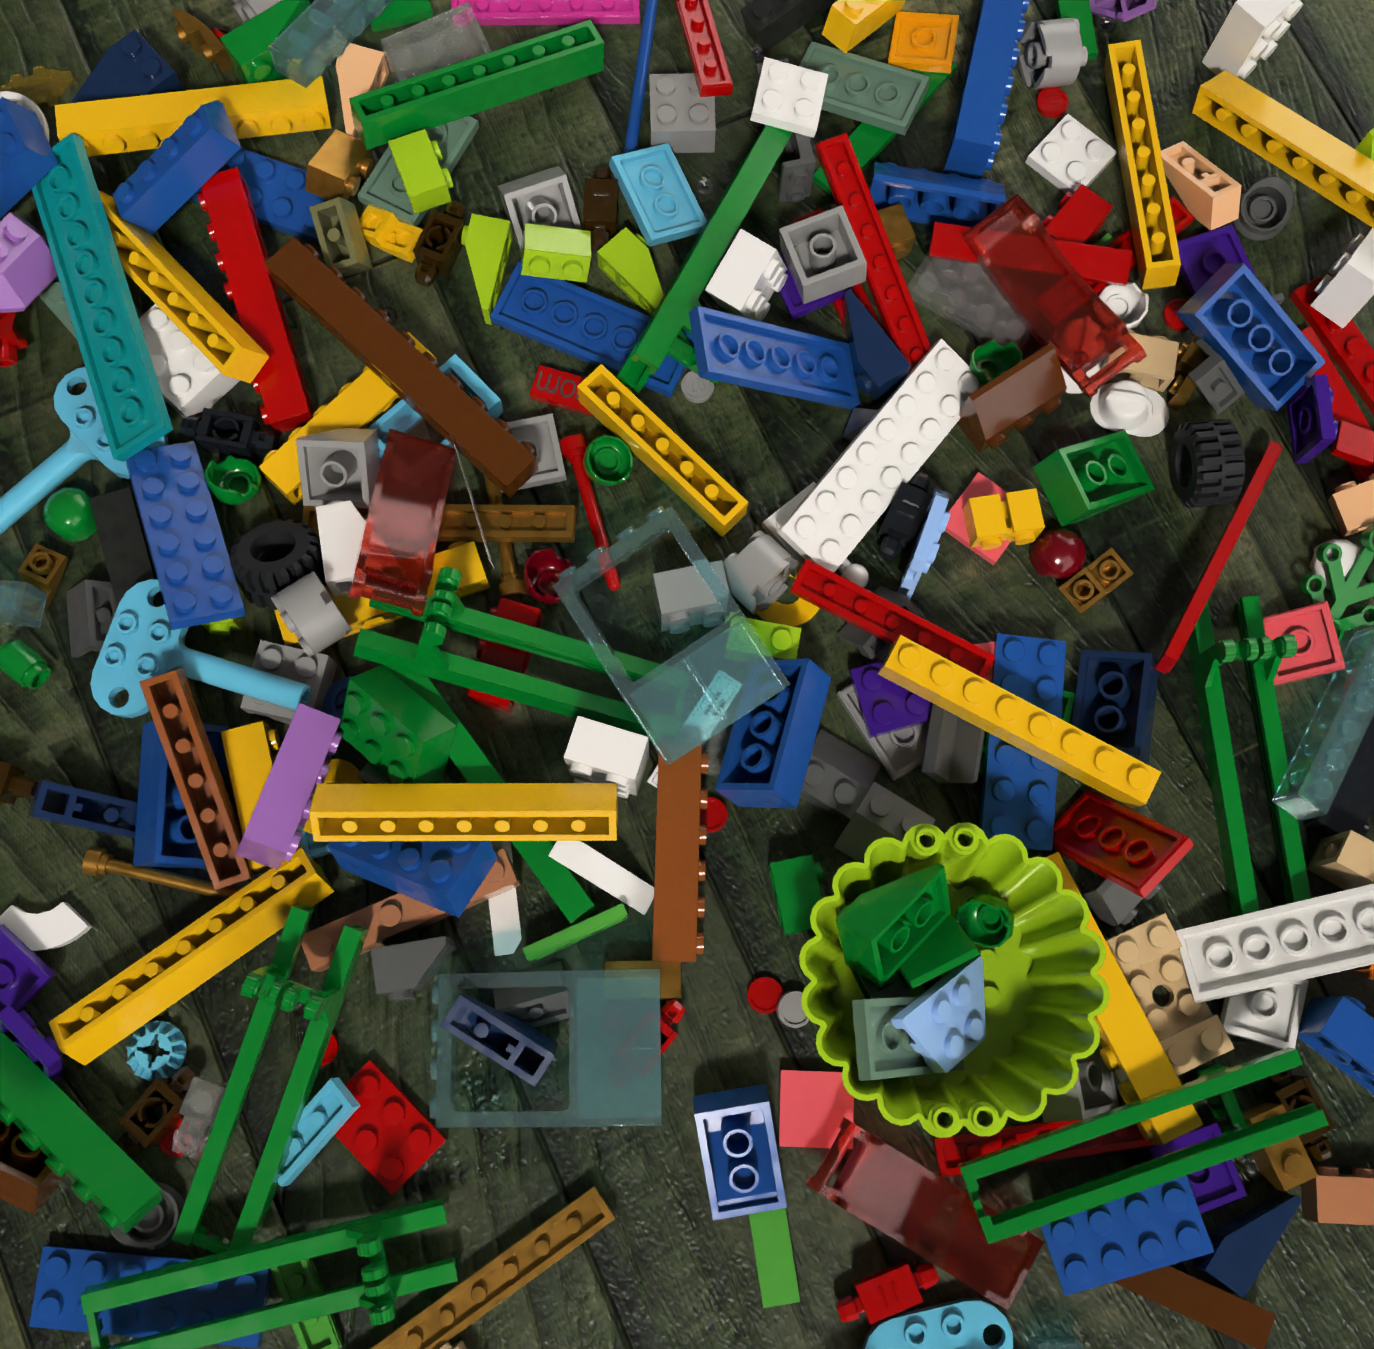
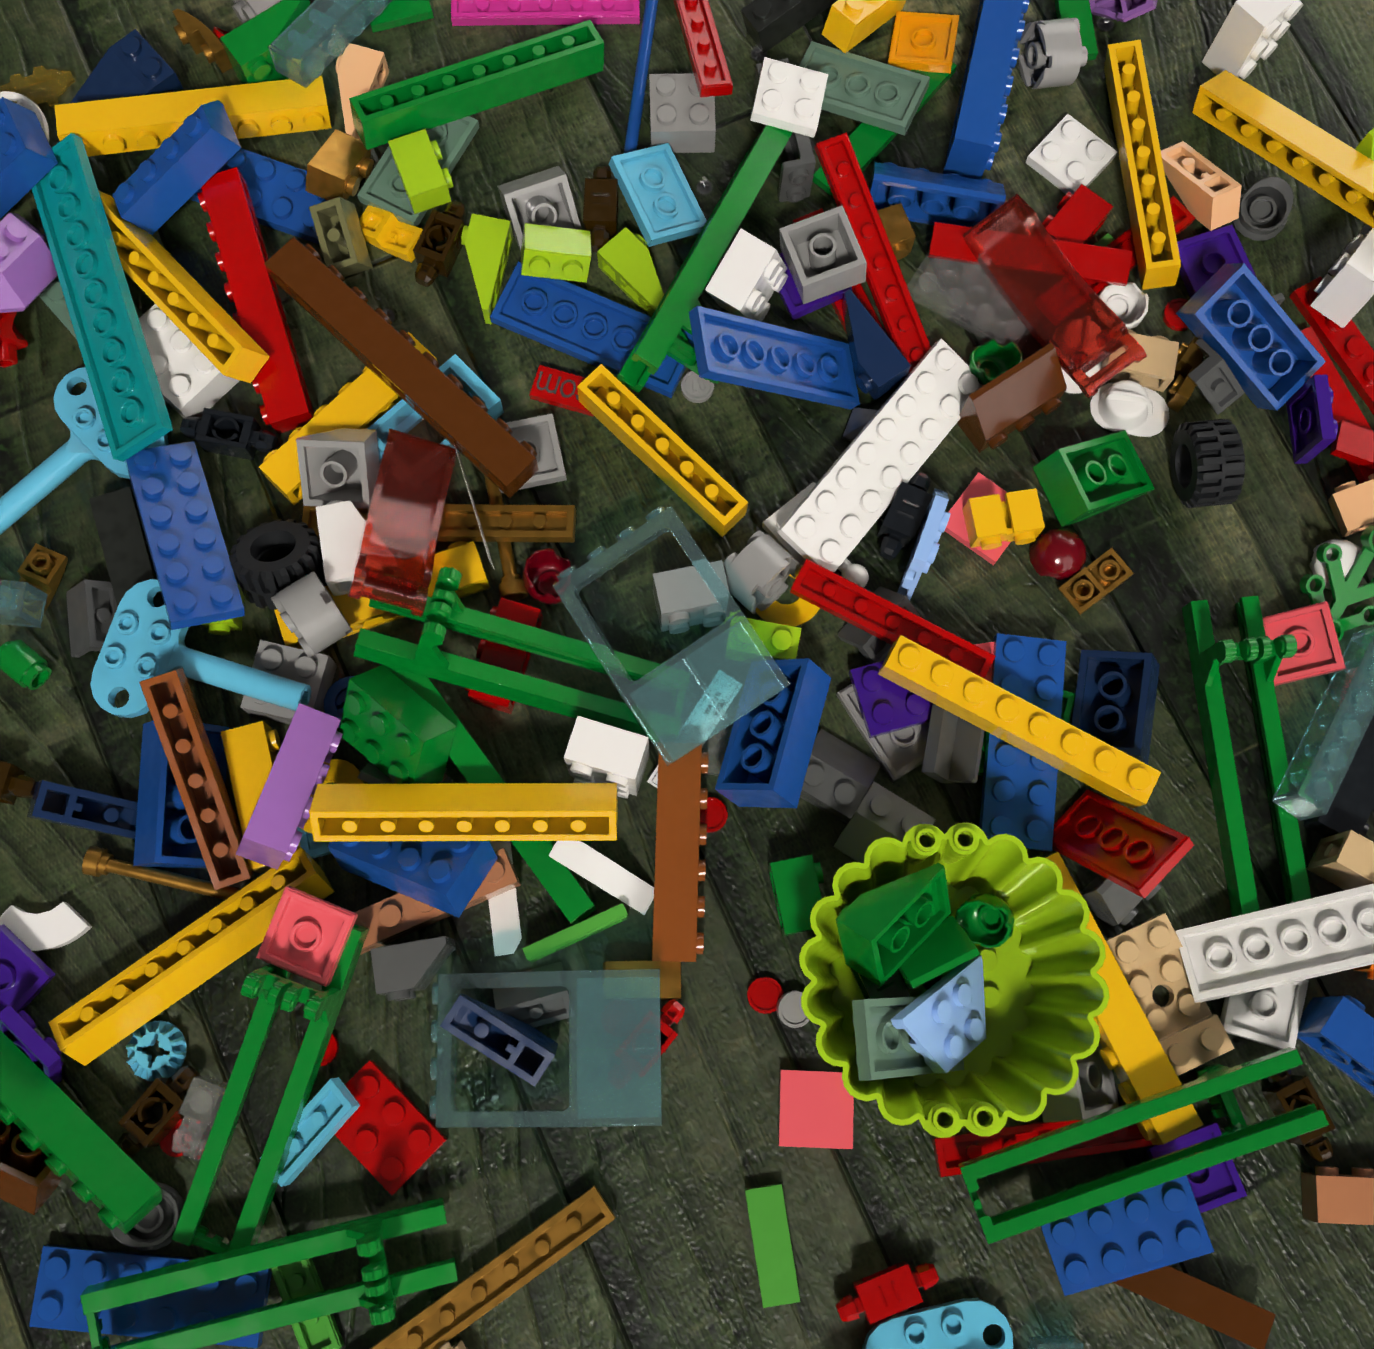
green hair [43,487,97,542] -> none
green hair [204,455,262,505] -> none
clear slope [380,2,492,83] -> none
red piece [559,434,621,591] -> none
green hair [582,435,633,486] -> none
blue slope [693,1084,787,1220] -> none
clear red windscreen [805,1117,1044,1310] -> none
red piece [1036,87,1069,119] -> none
red tile [1155,440,1283,674] -> none
dark blue slope [1193,1192,1302,1298] -> none
pearl gold brick [1242,1102,1318,1191] -> none
none -> coral tile [256,886,358,987]

